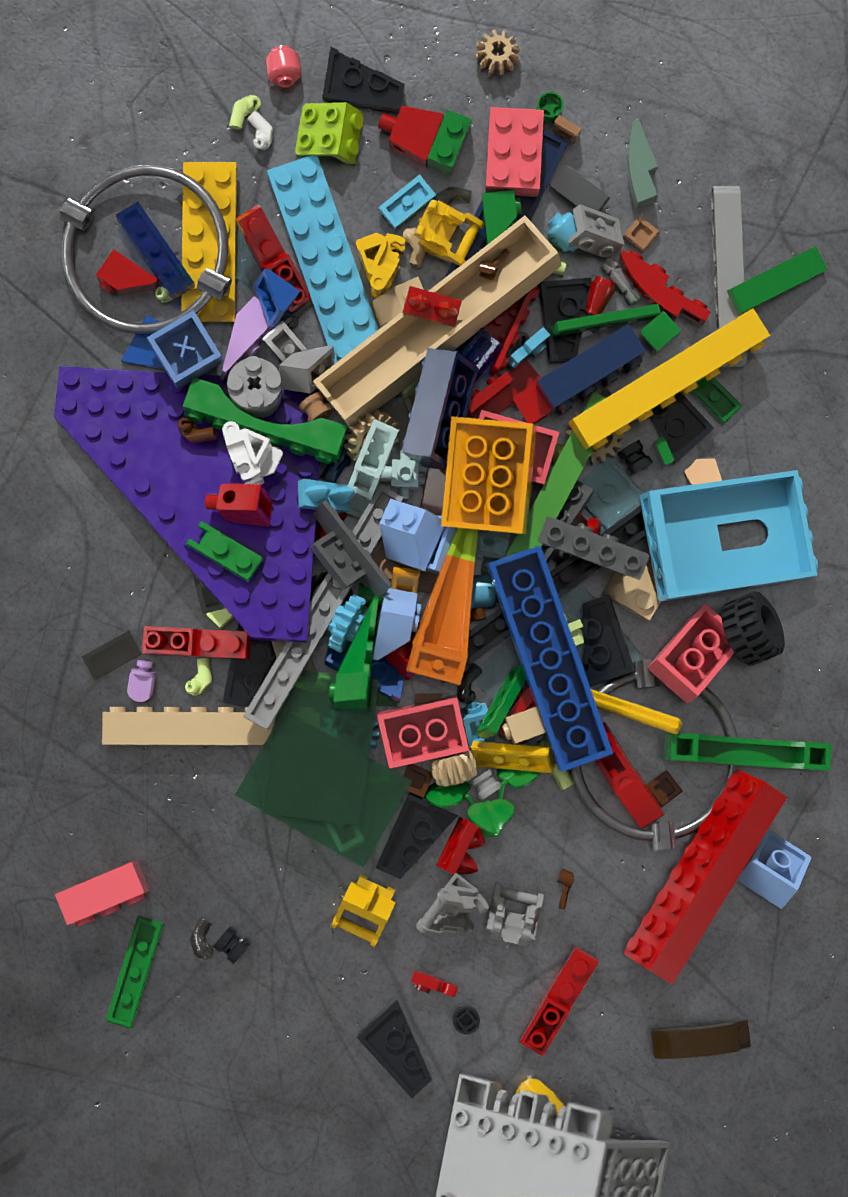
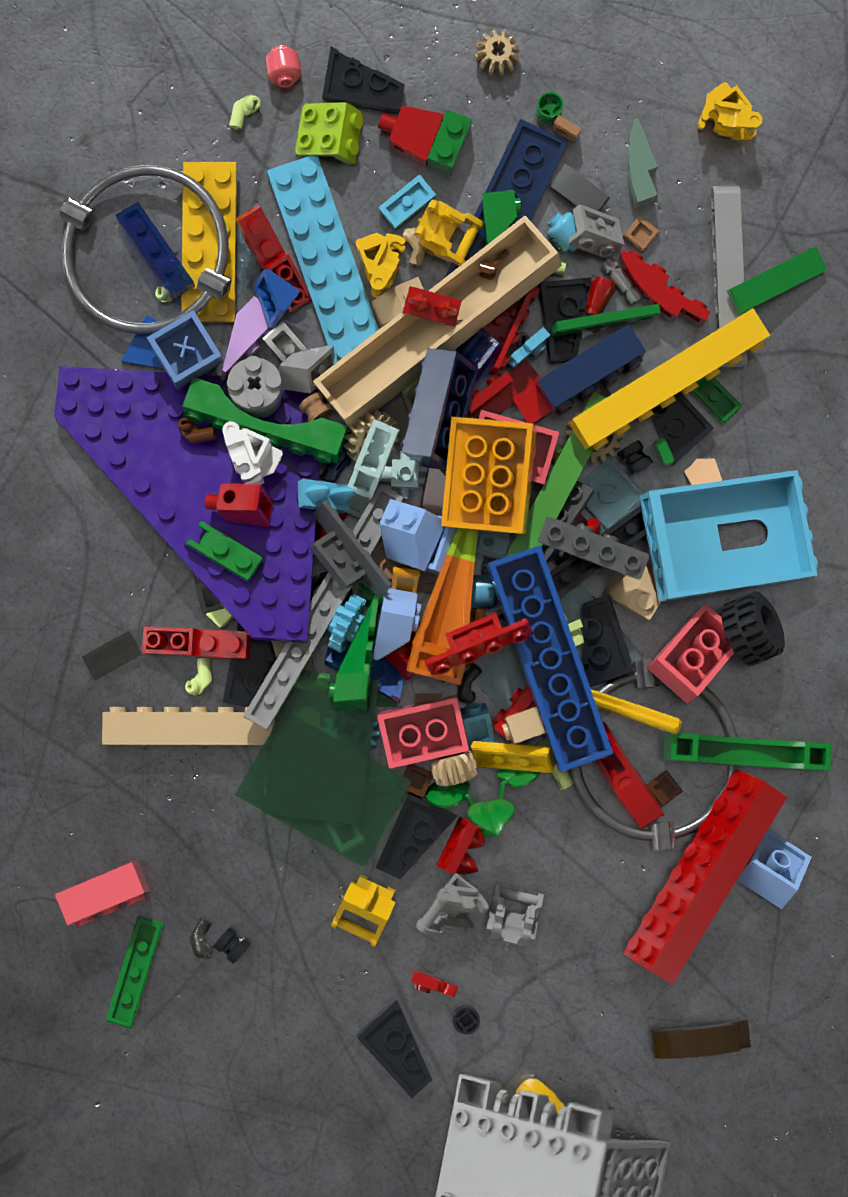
red slope [95,249,160,296] -> none
lavender arm [127,660,156,702] -> none
white arm [247,111,273,150] -> none
clear smoke hand [280,299,313,329] -> none
clear smoke arm [434,186,472,205] -> none
light grey wheel [469,768,501,801] -> none
green tile [476,665,526,739] -> none
coral brick [485,107,544,197] -> none
red slope [519,946,599,1056] -> none
reddish brown hand [557,869,574,909] -> none
green panel [640,311,681,355] -> none
none -> red bracket [424,613,534,676]
none -> yellow piece [698,82,762,140]

